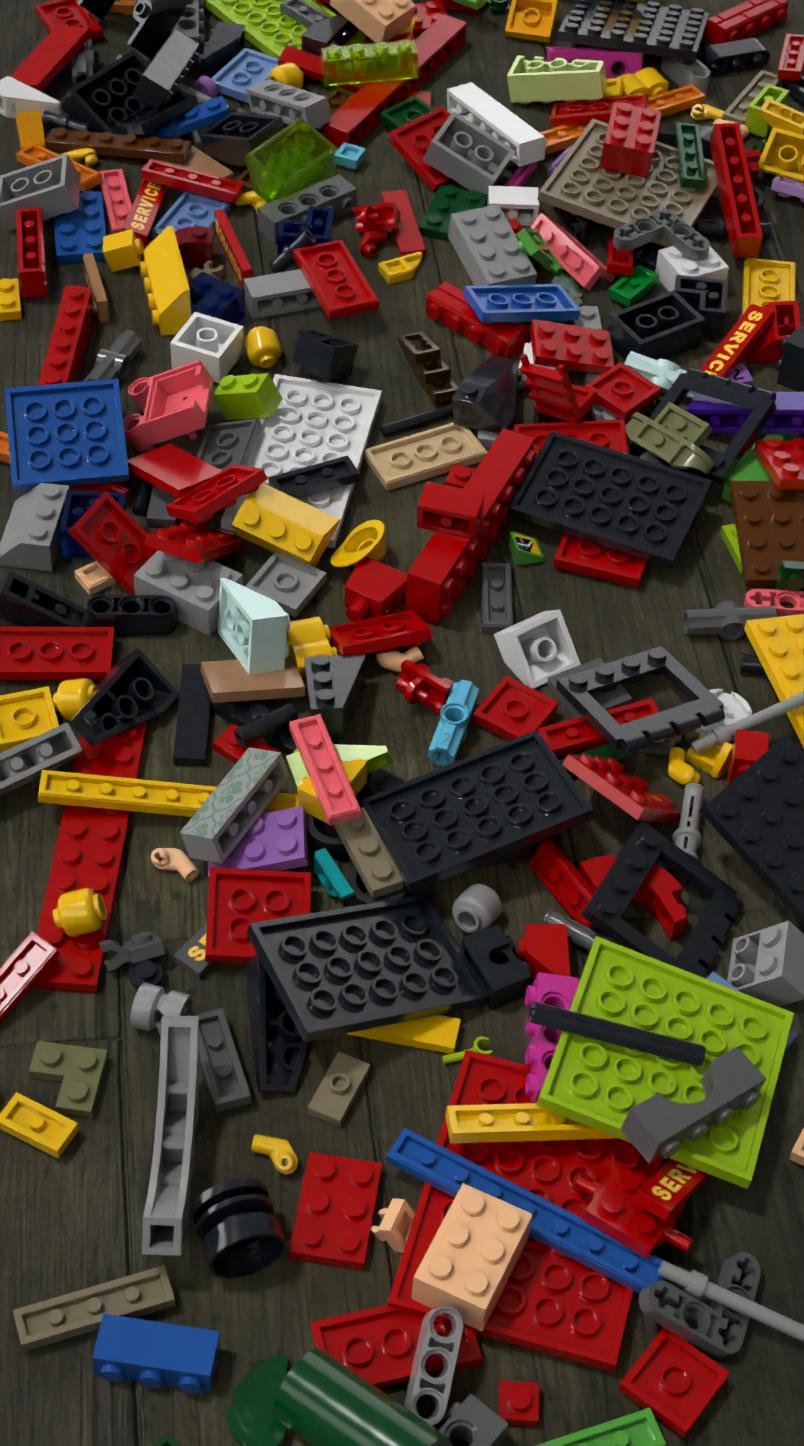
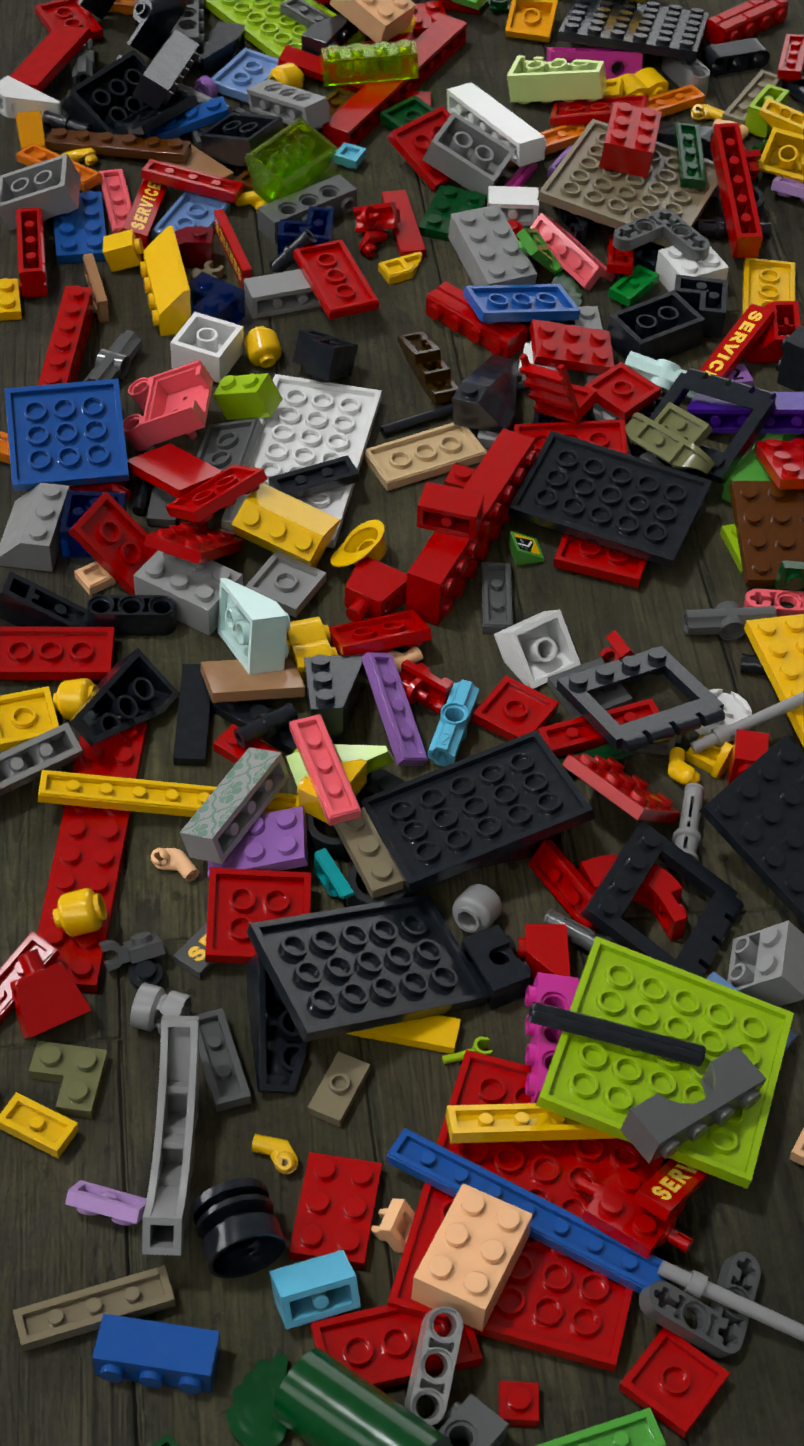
none -> red torso [10,949,91,1038]
none -> lavender plate [65,1180,147,1226]
none -> medium azure brick [269,1250,361,1330]
none -> medium lavender tile [361,652,428,766]
none -> red tile [600,630,635,662]

